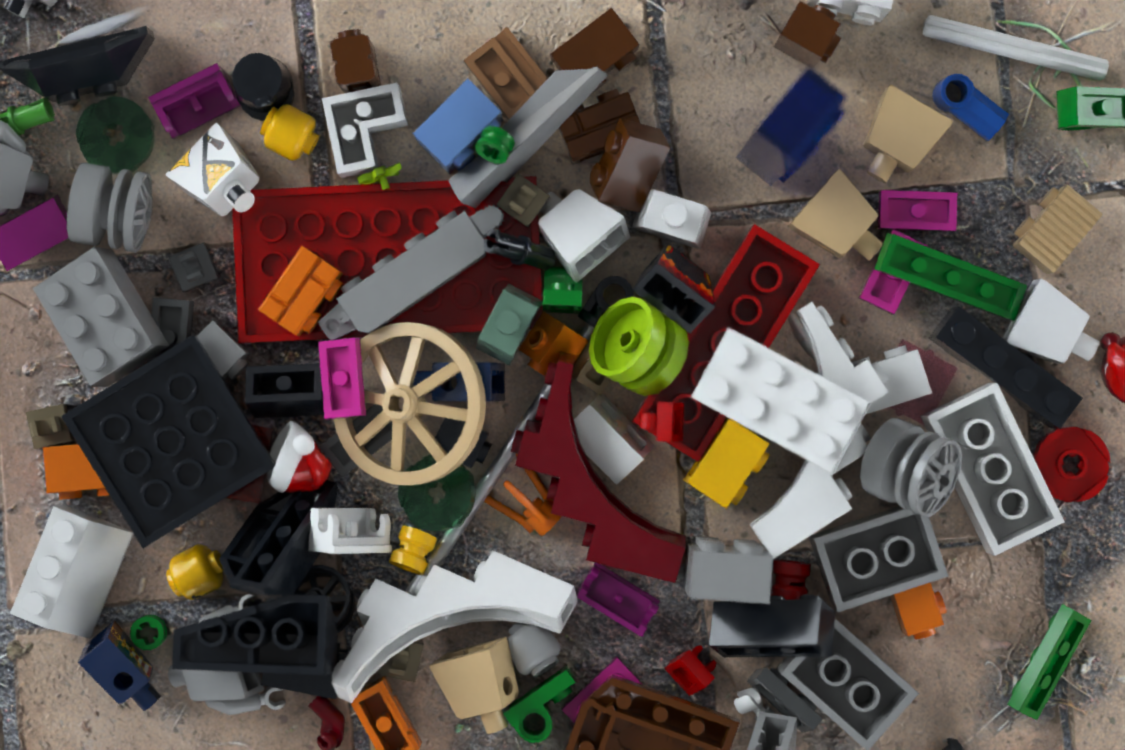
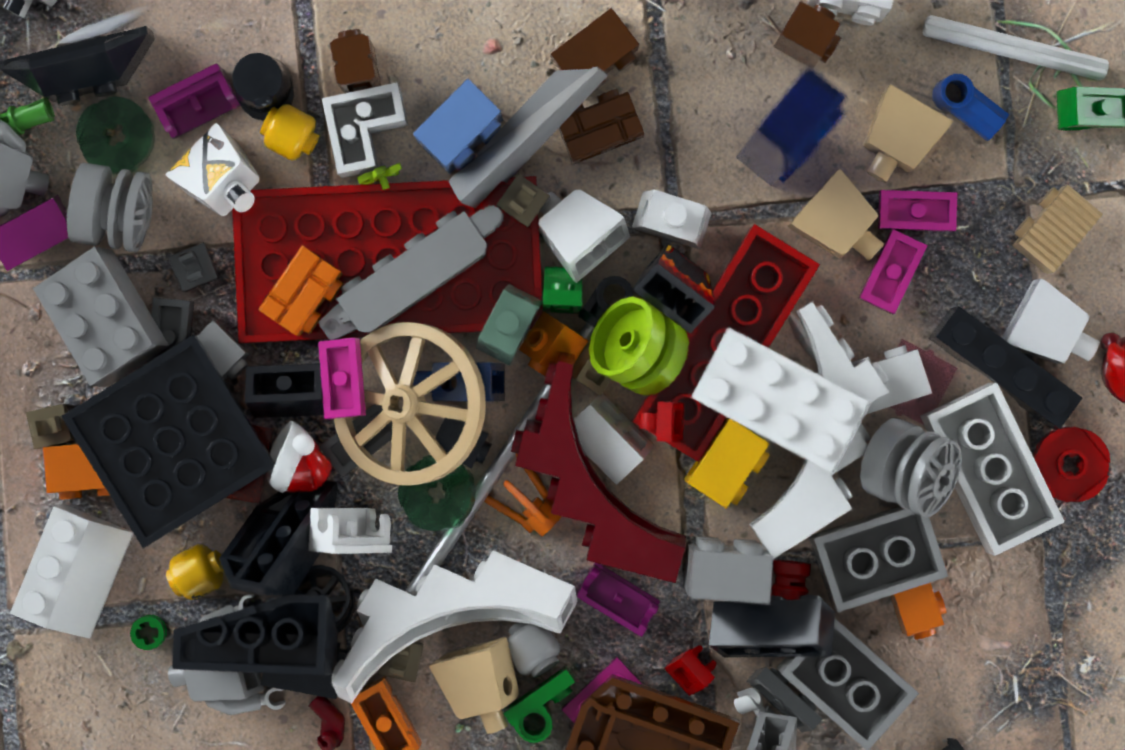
dark blue torso [78,620,161,711] -> none
yellow wheel [389,526,437,575] -> none
medium nougat plate [463,27,548,120] -> none
green bush [475,126,515,164] -> none
black axle [484,229,556,270] -> none
reddish brown brick [590,118,671,213] -> none
green plate [874,233,1027,321] -> none
green plate [1007,604,1092,720] -> none

